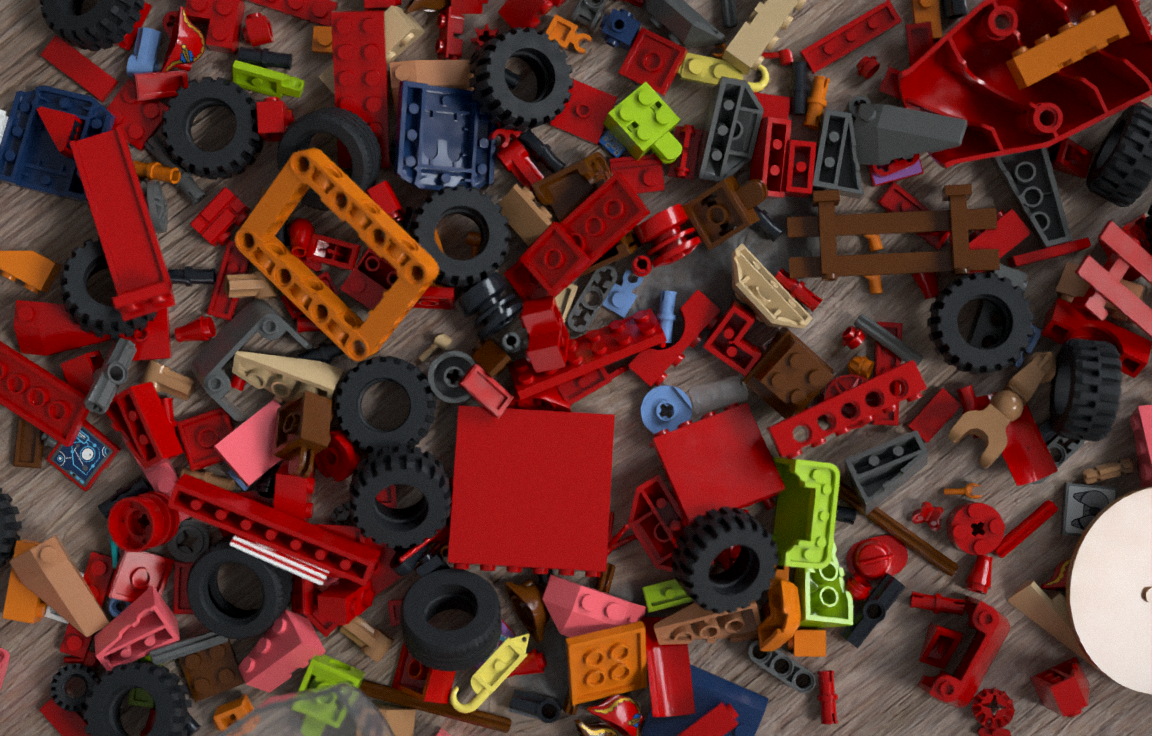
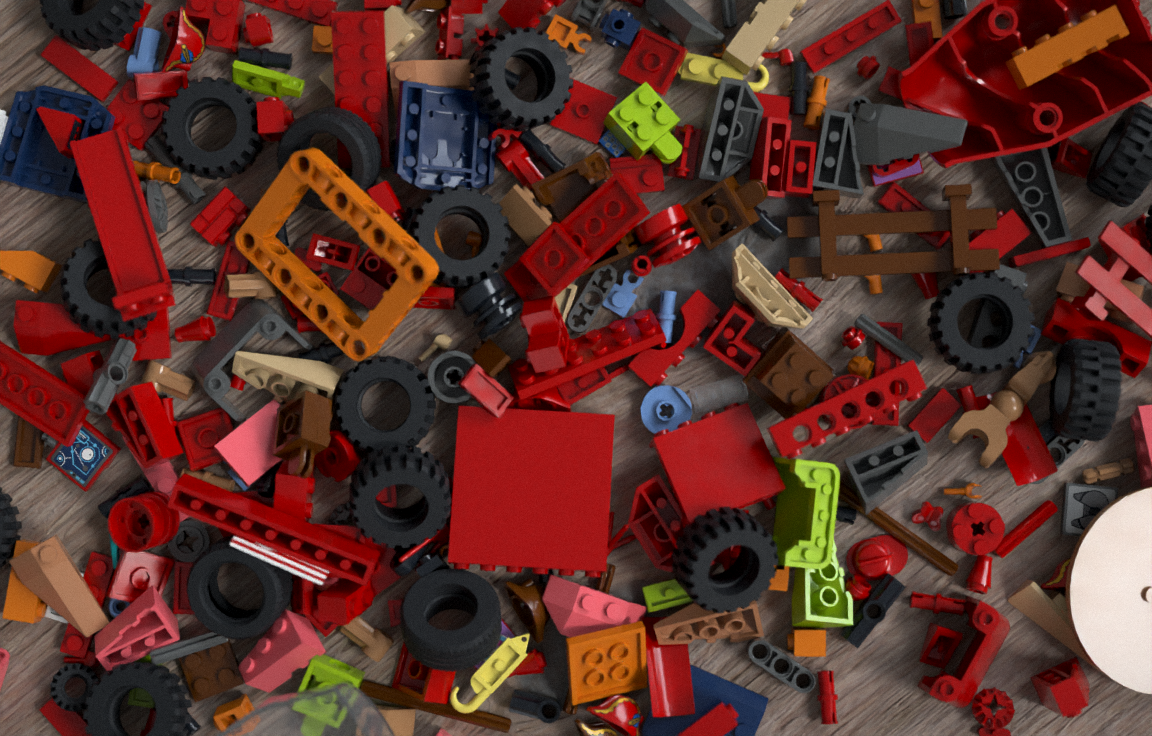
red cone [289,218,314,257] -> none
dark grey pin [502,332,523,353] -> none
orange brick [758,580,801,651] -> none

